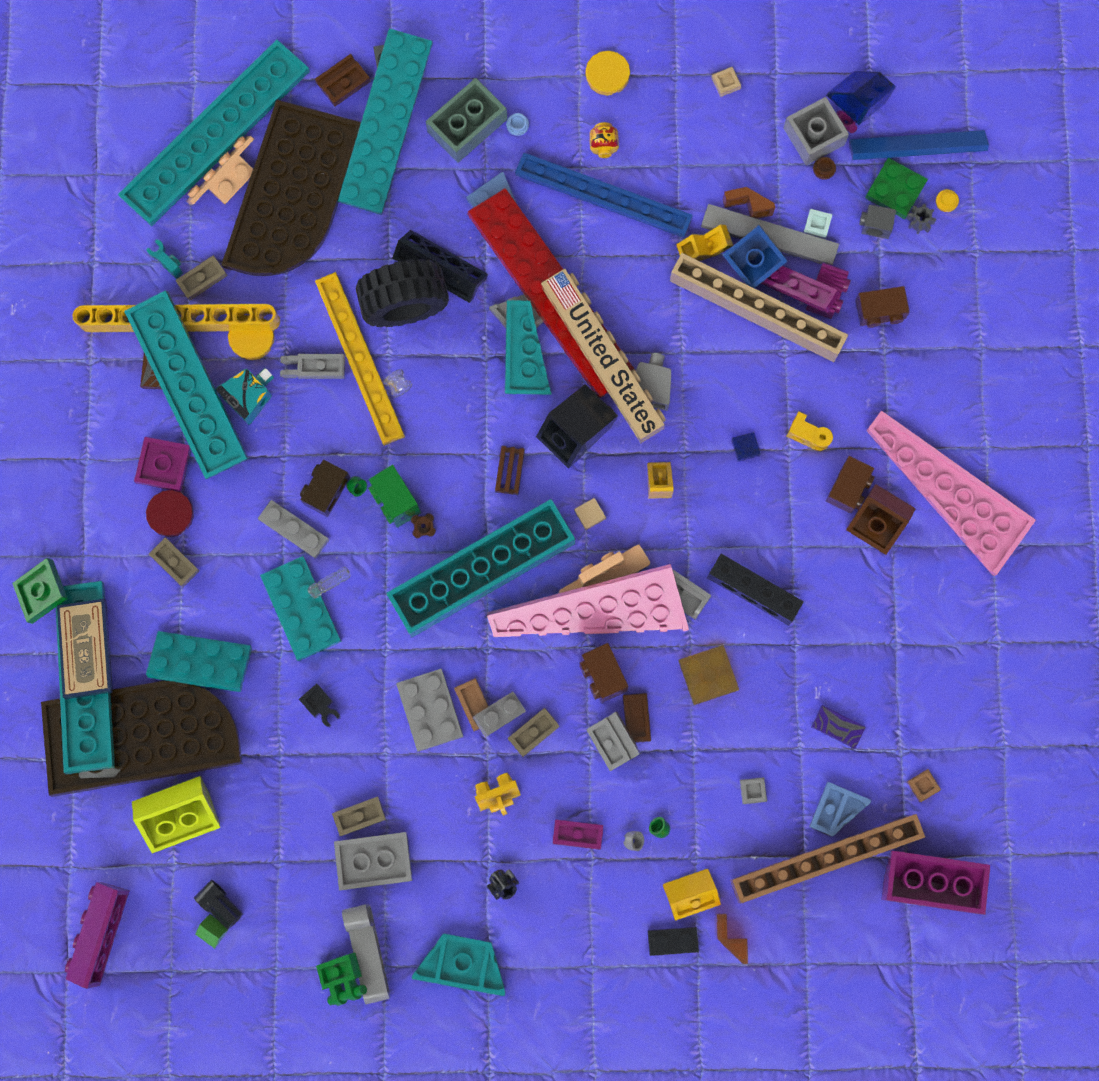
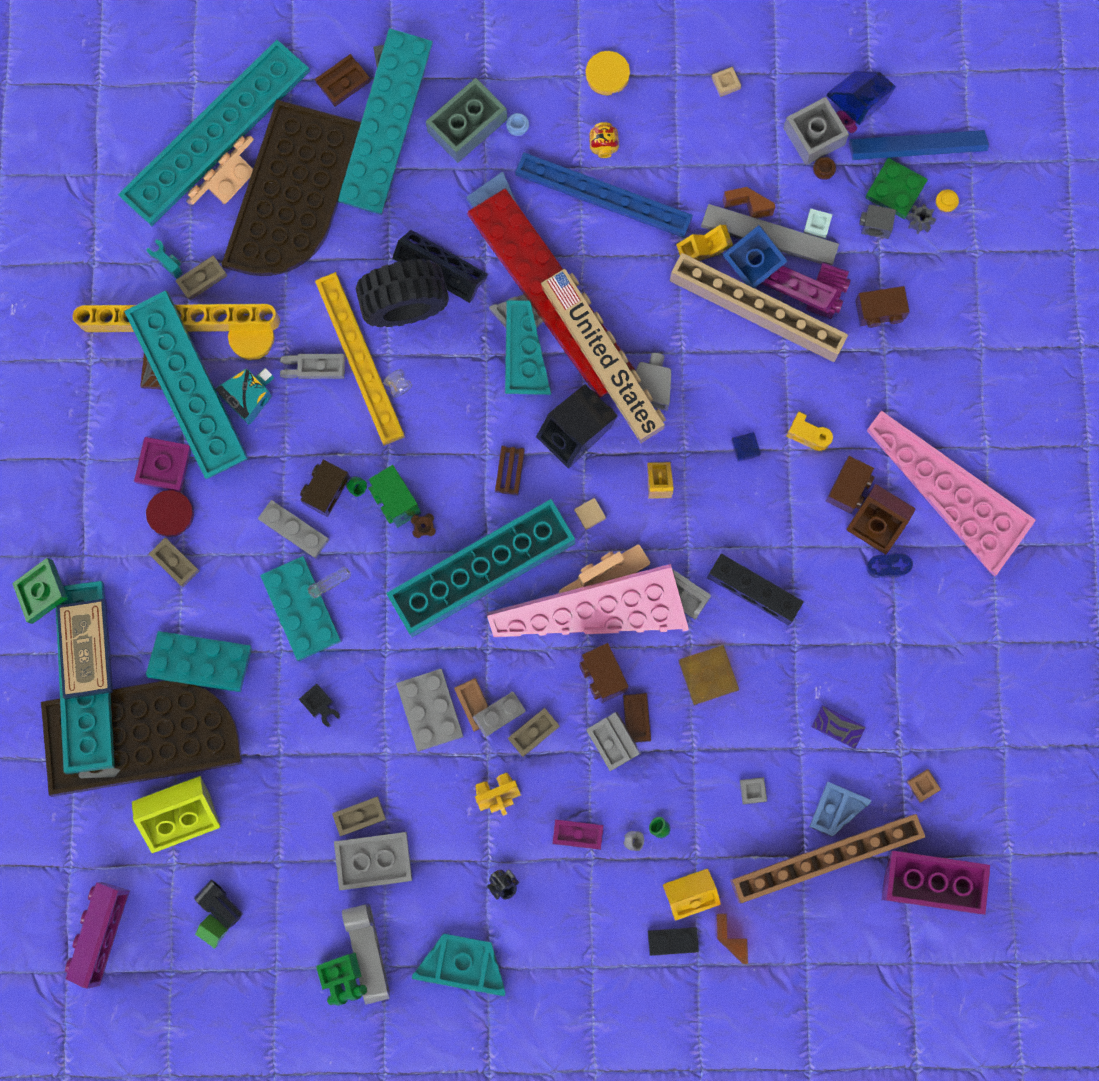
none -> clear blue beam [866,554,913,578]

